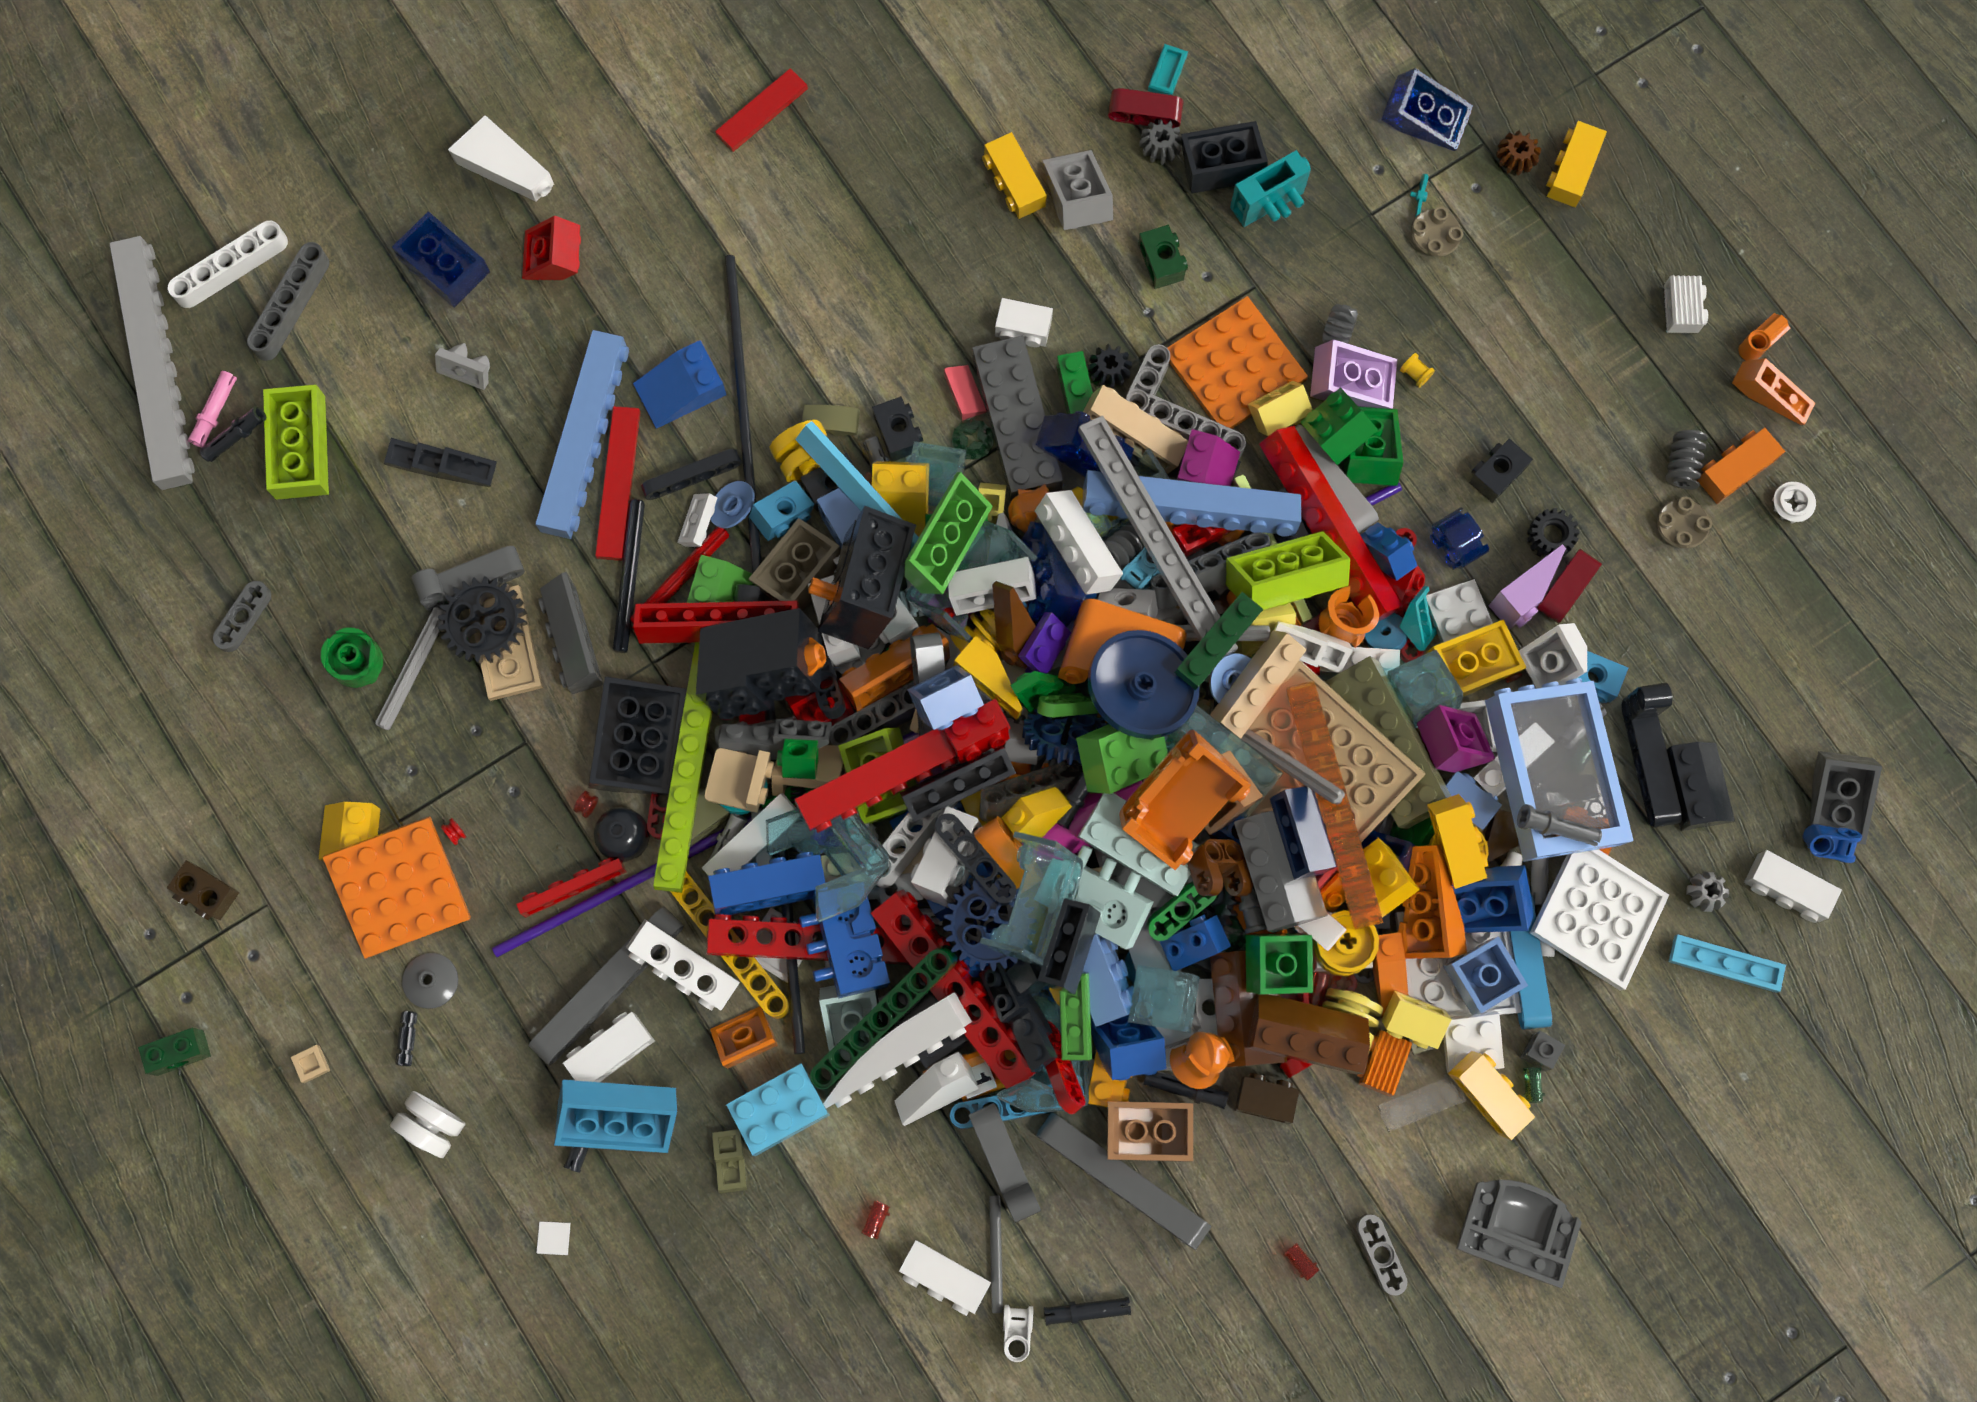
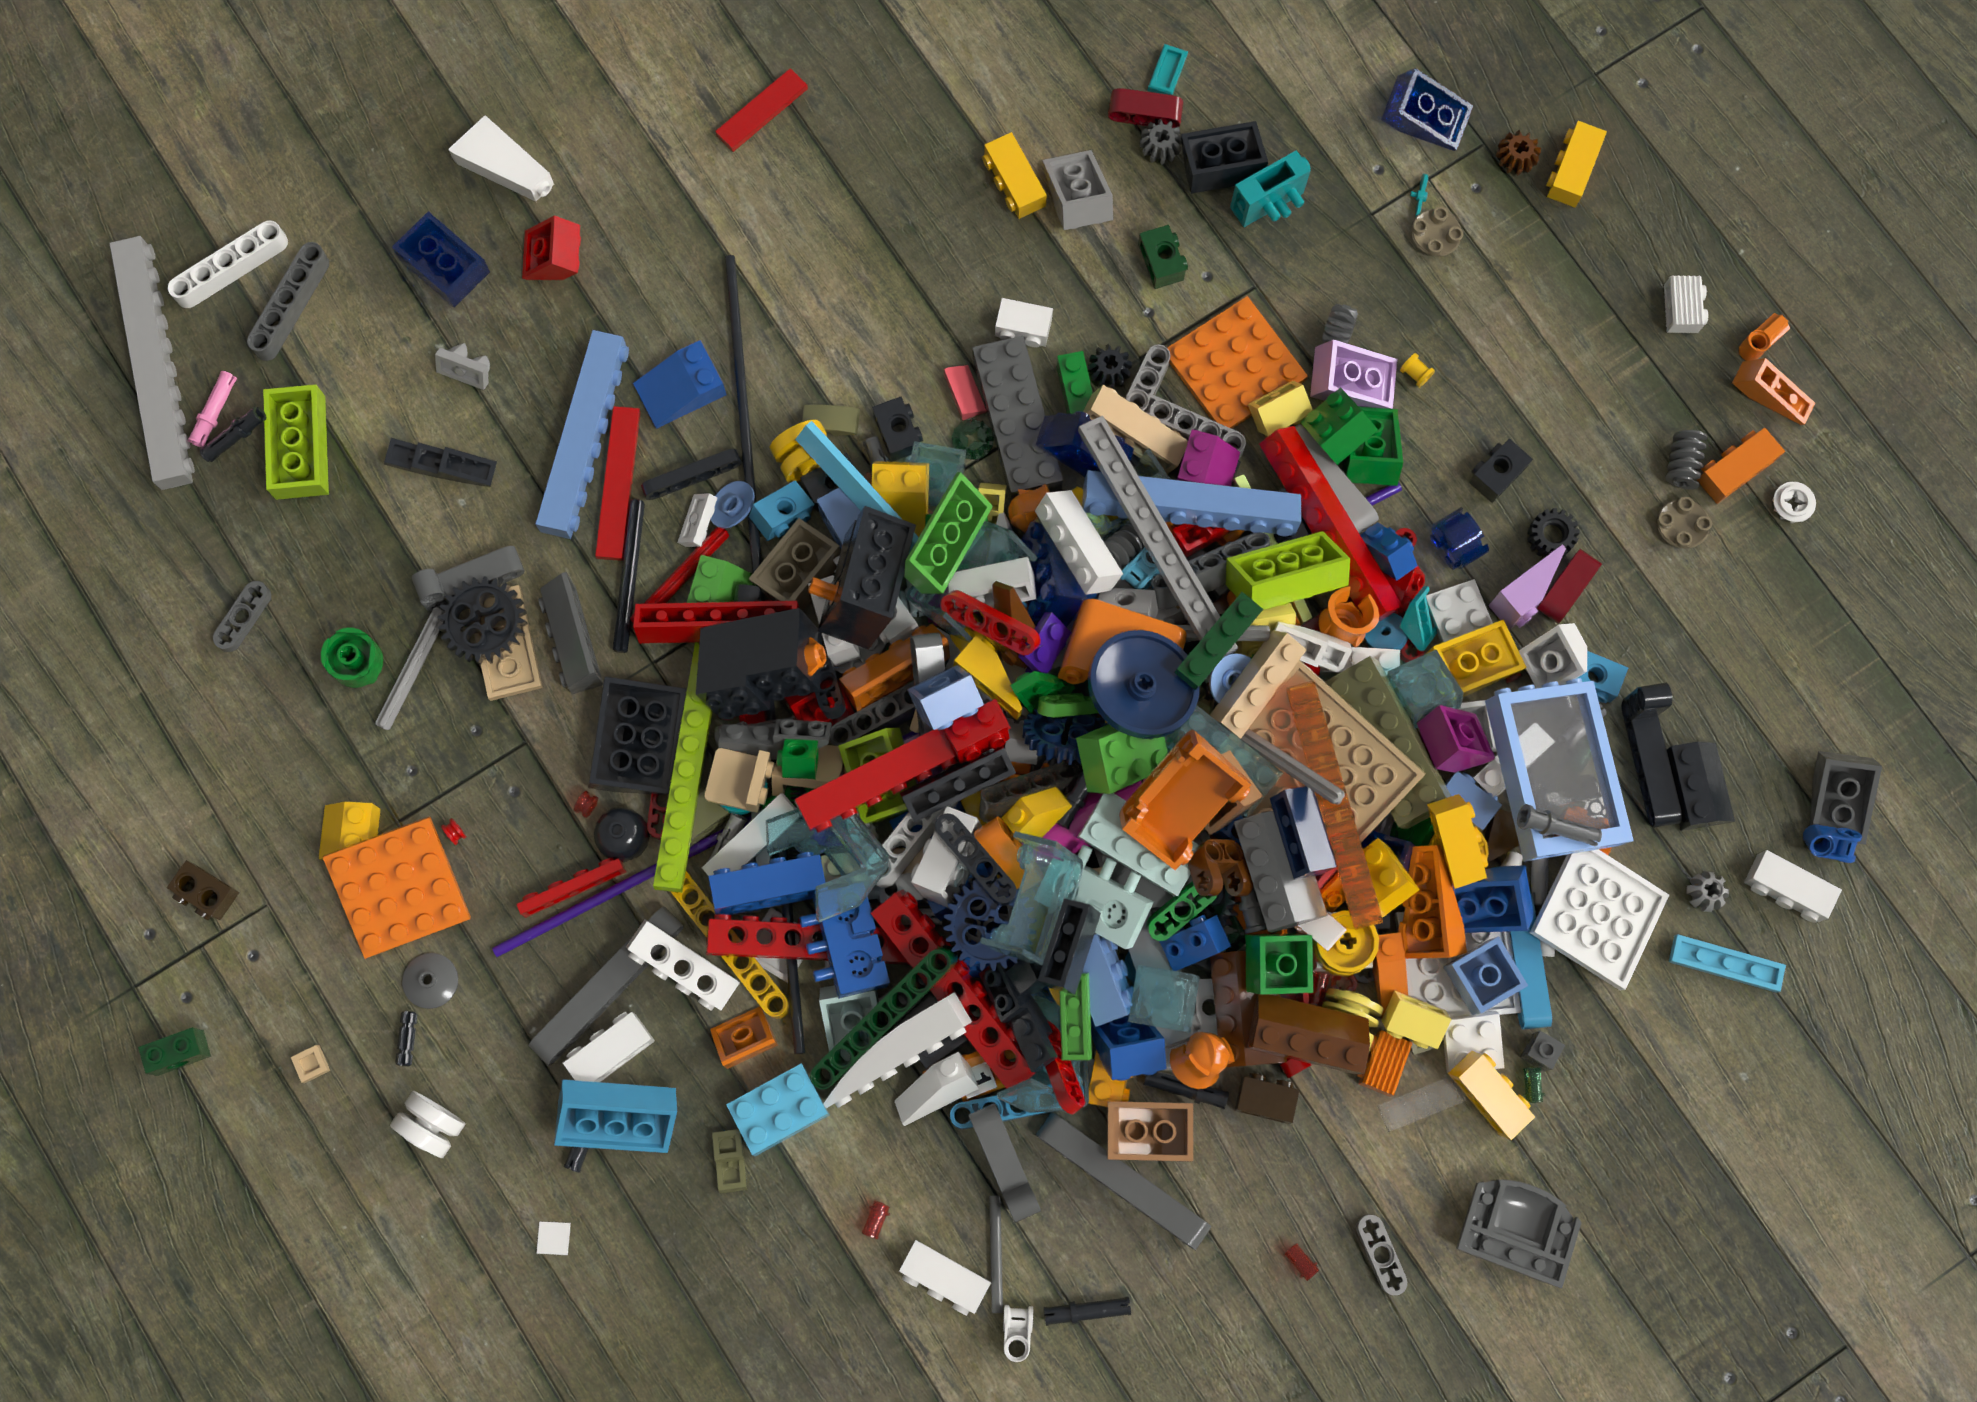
none -> red beam [941,590,1041,655]

